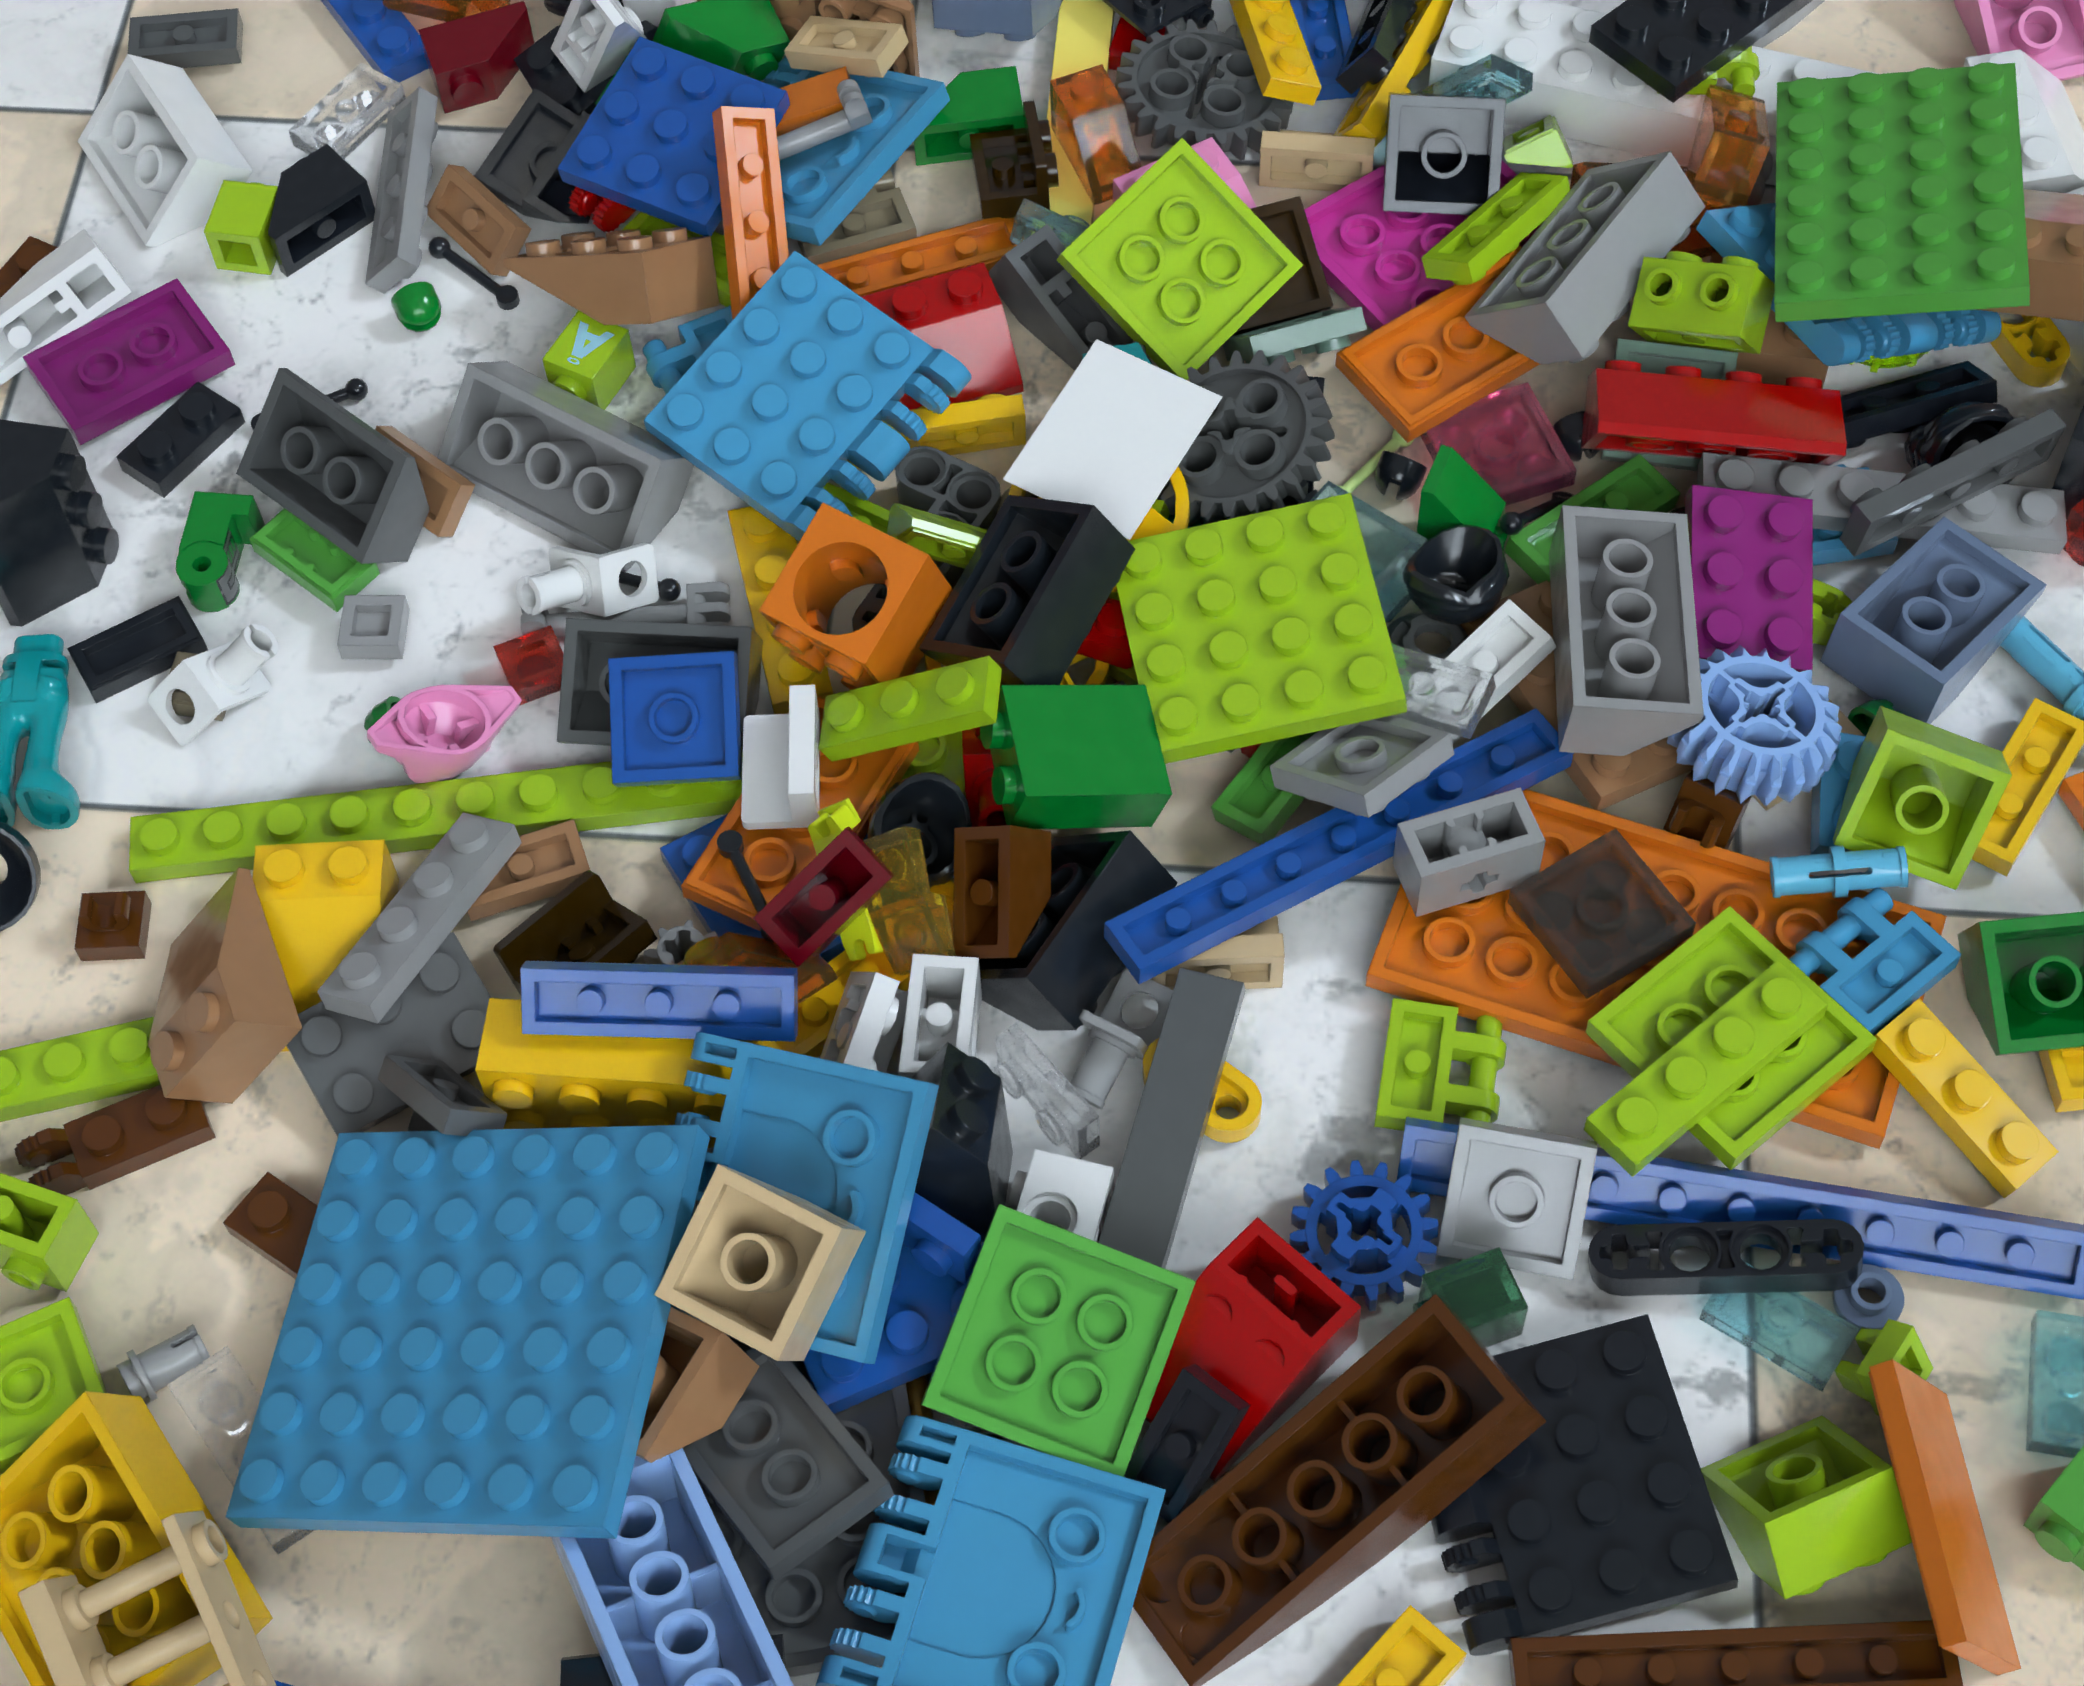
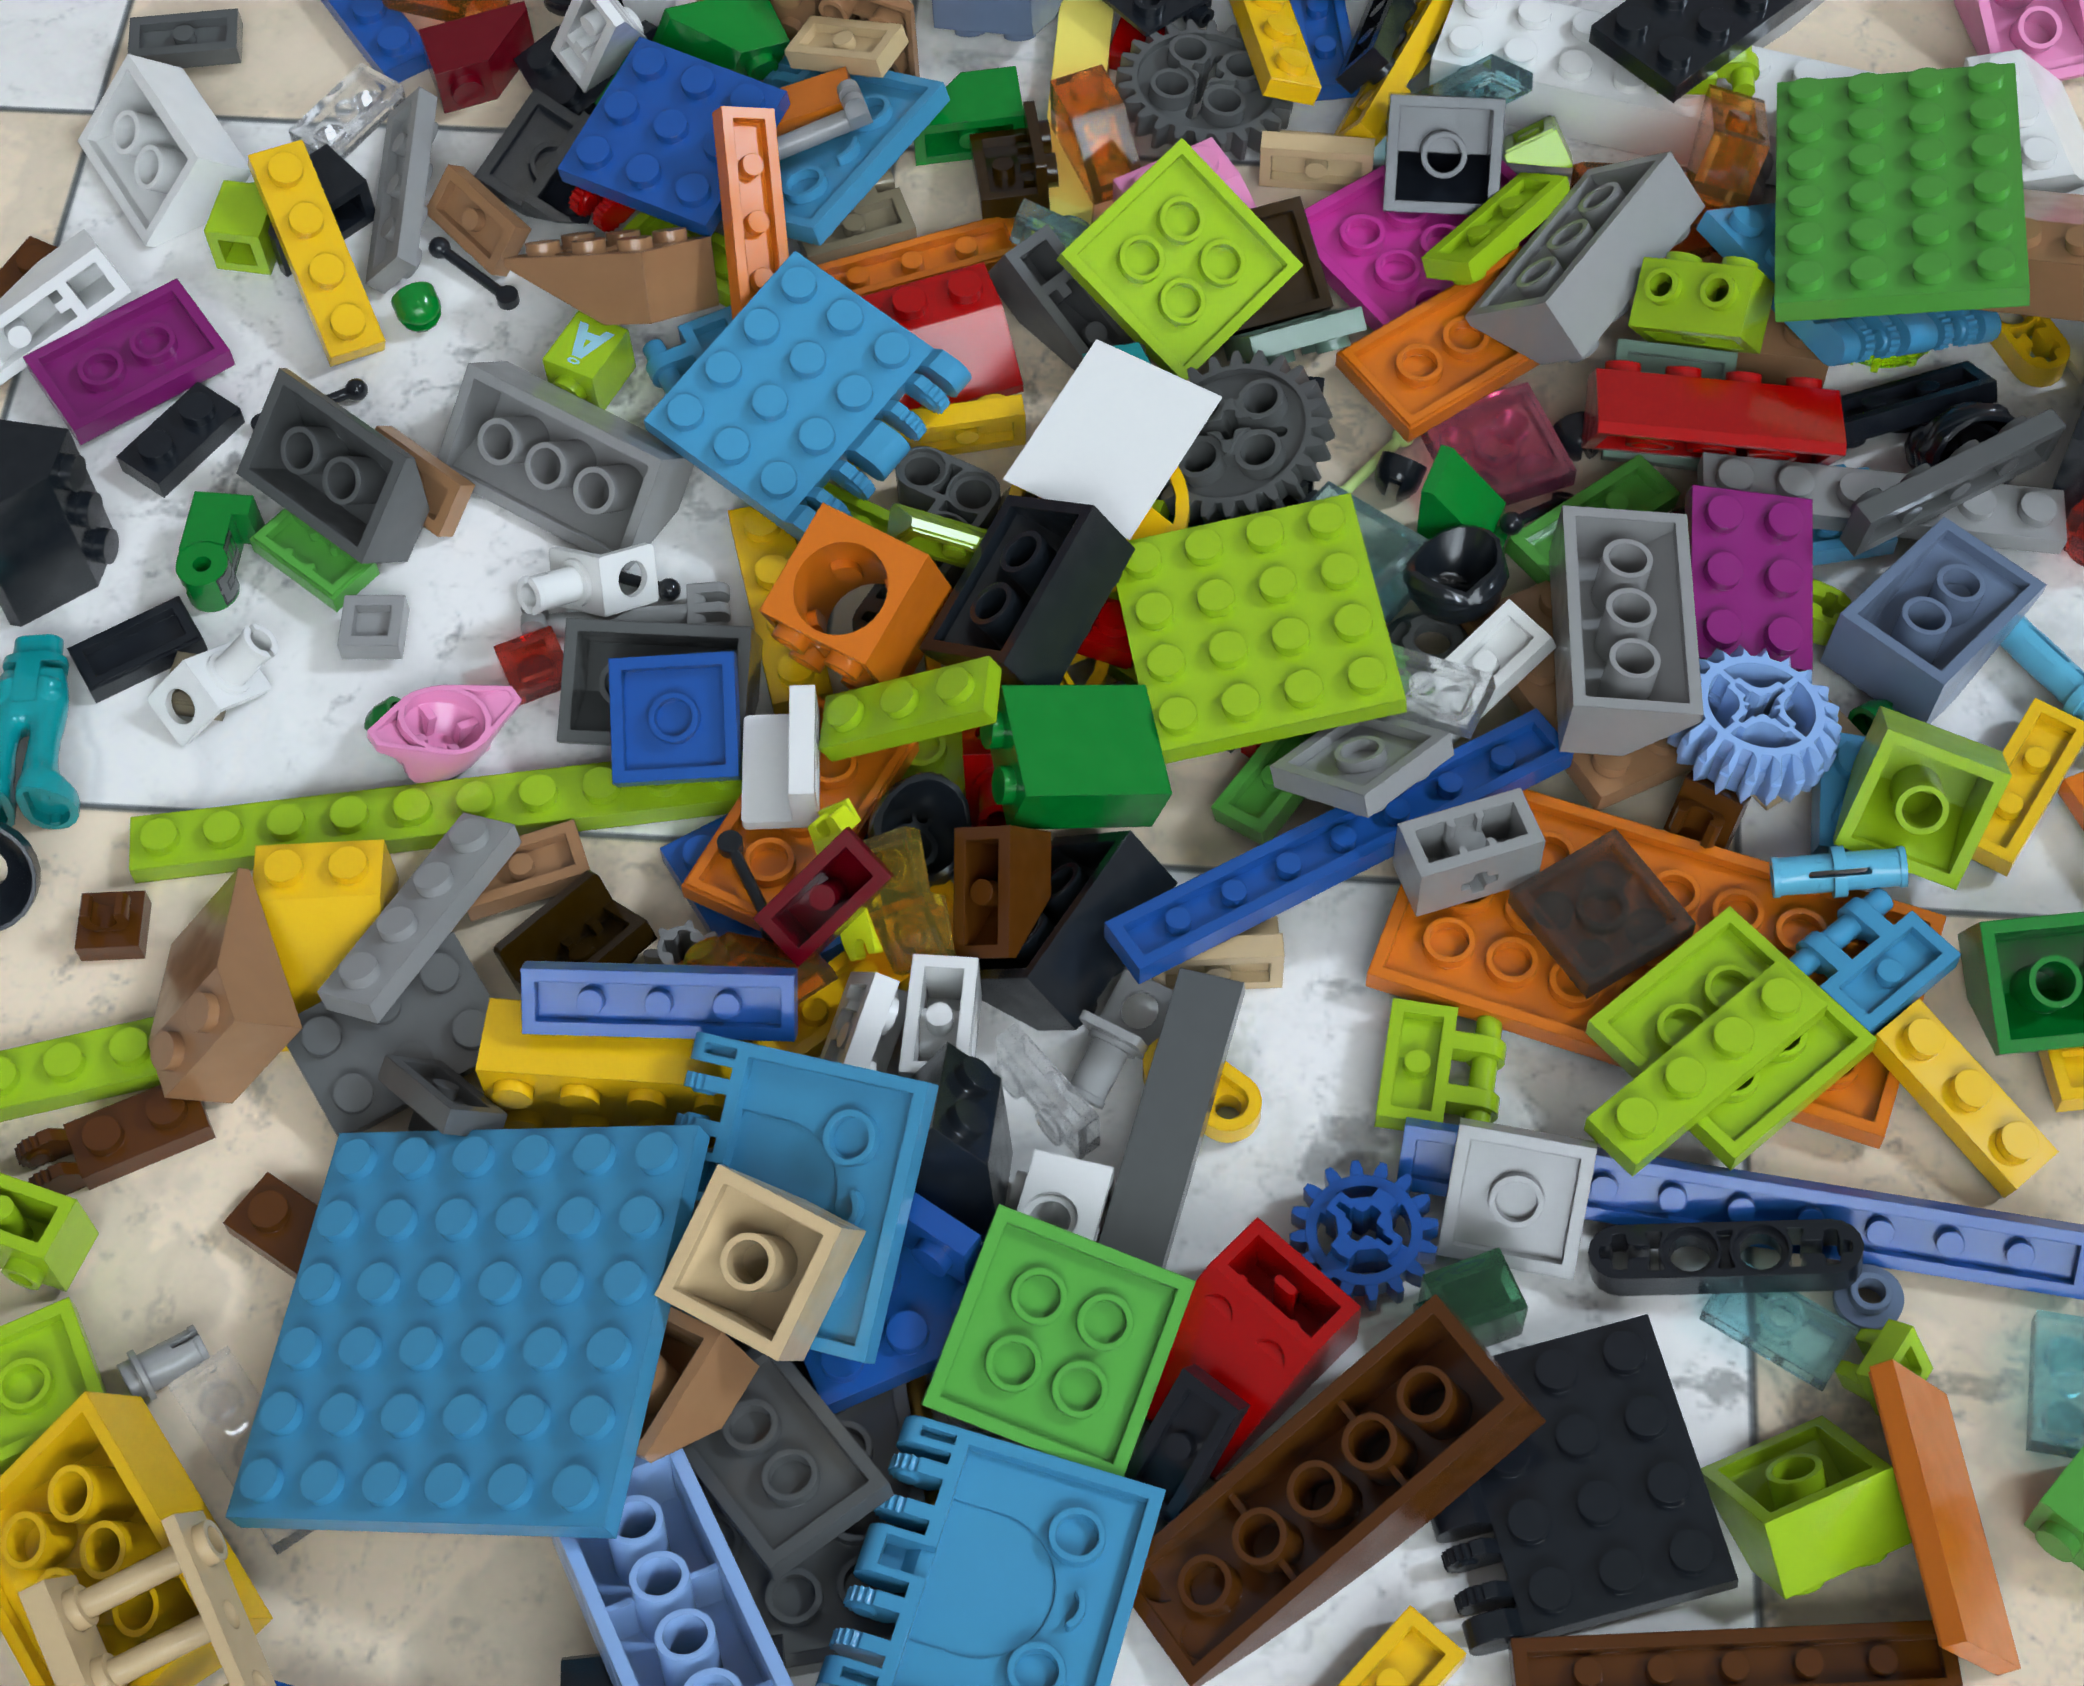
none -> yellow plate [248,139,386,367]

